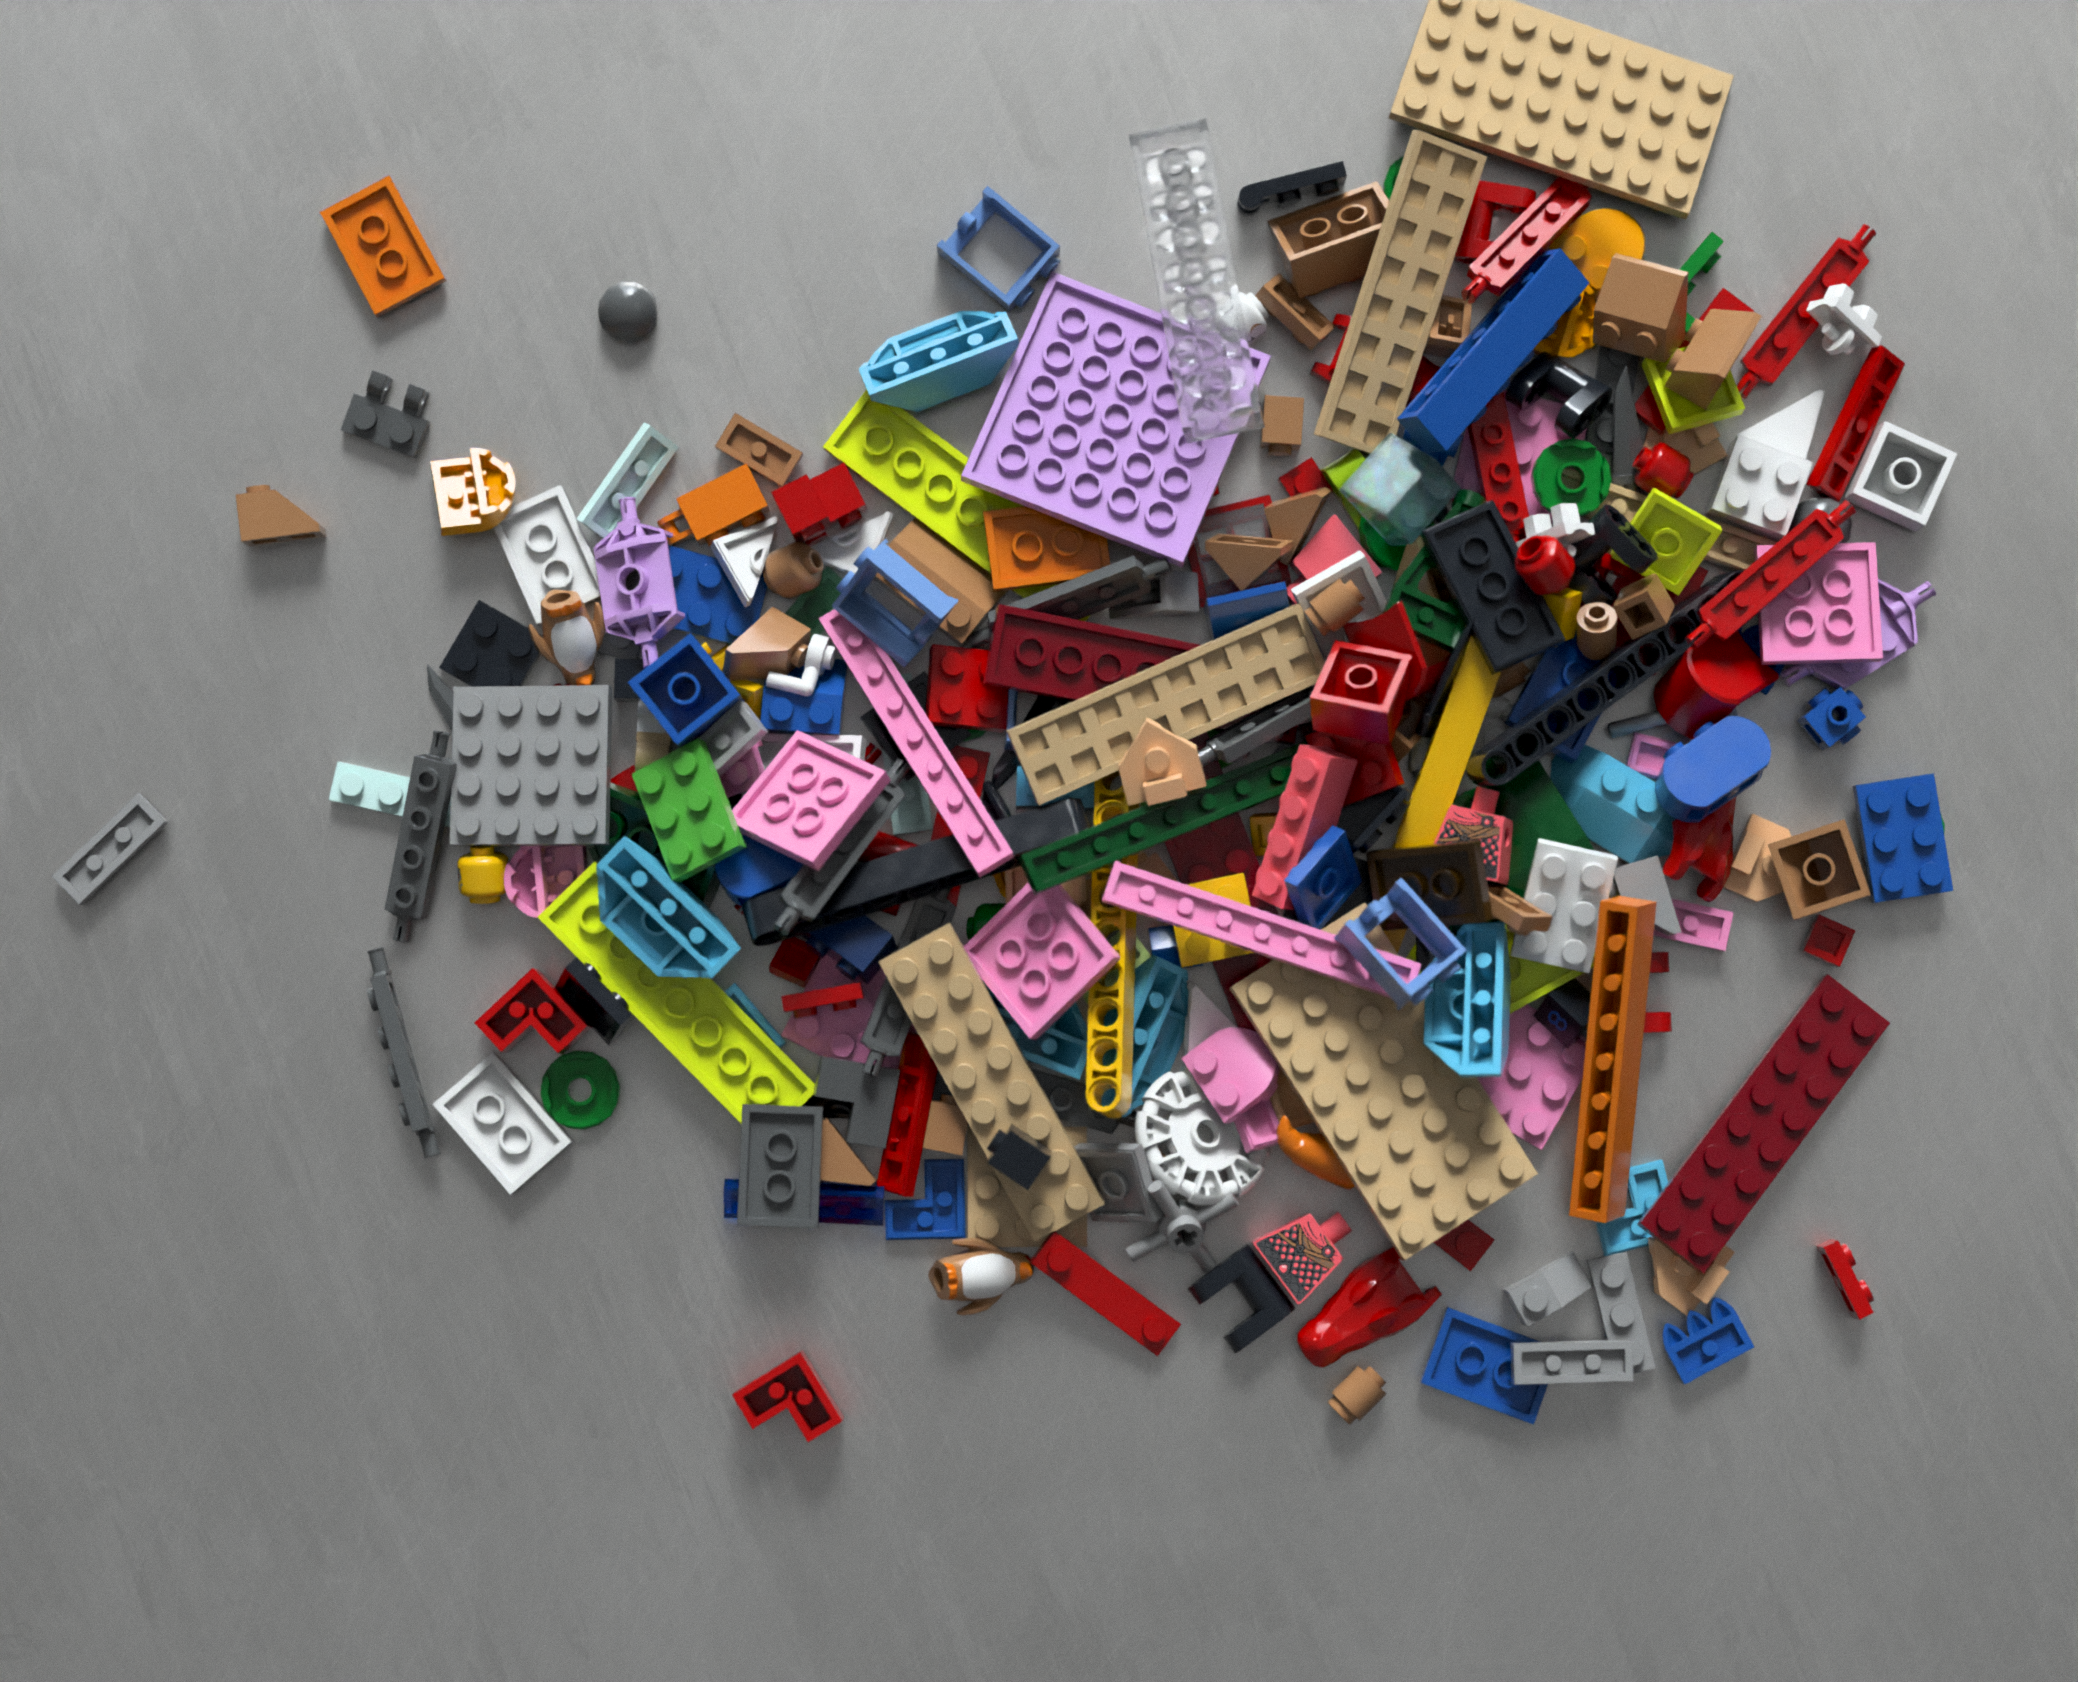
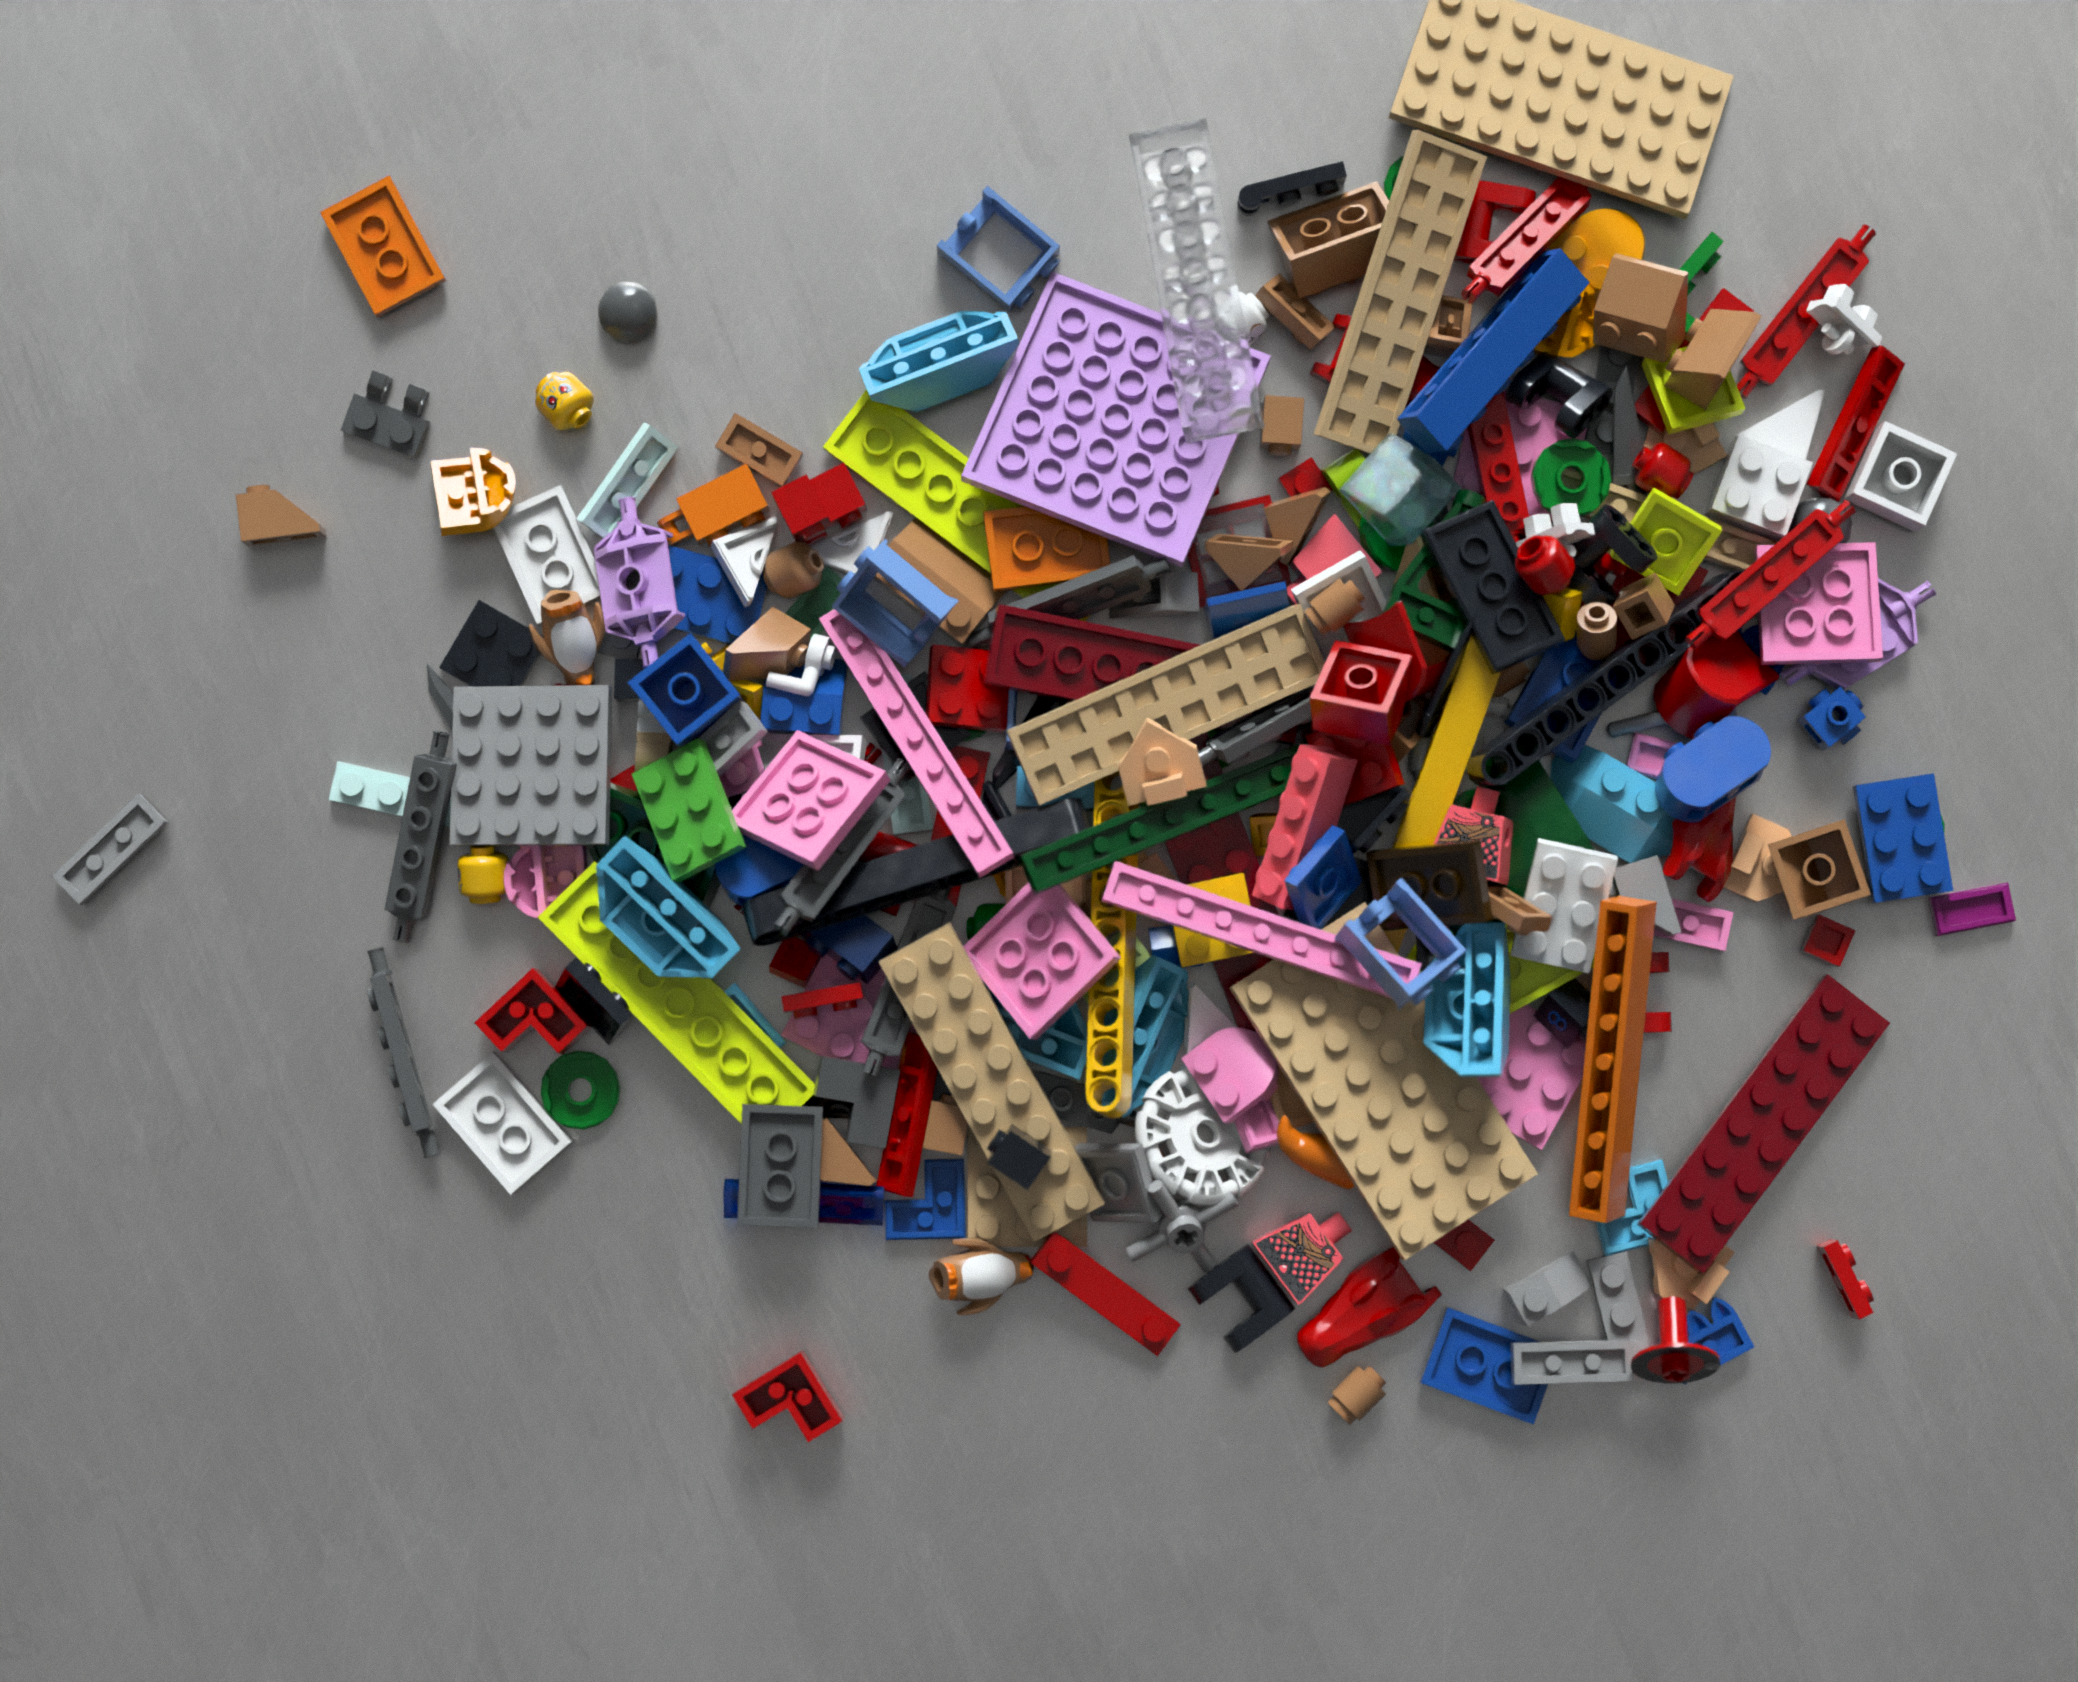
none -> yellow head [535,372,594,430]
none -> red piece [1631,1297,1721,1384]
none -> magenta tile [1928,882,2016,936]

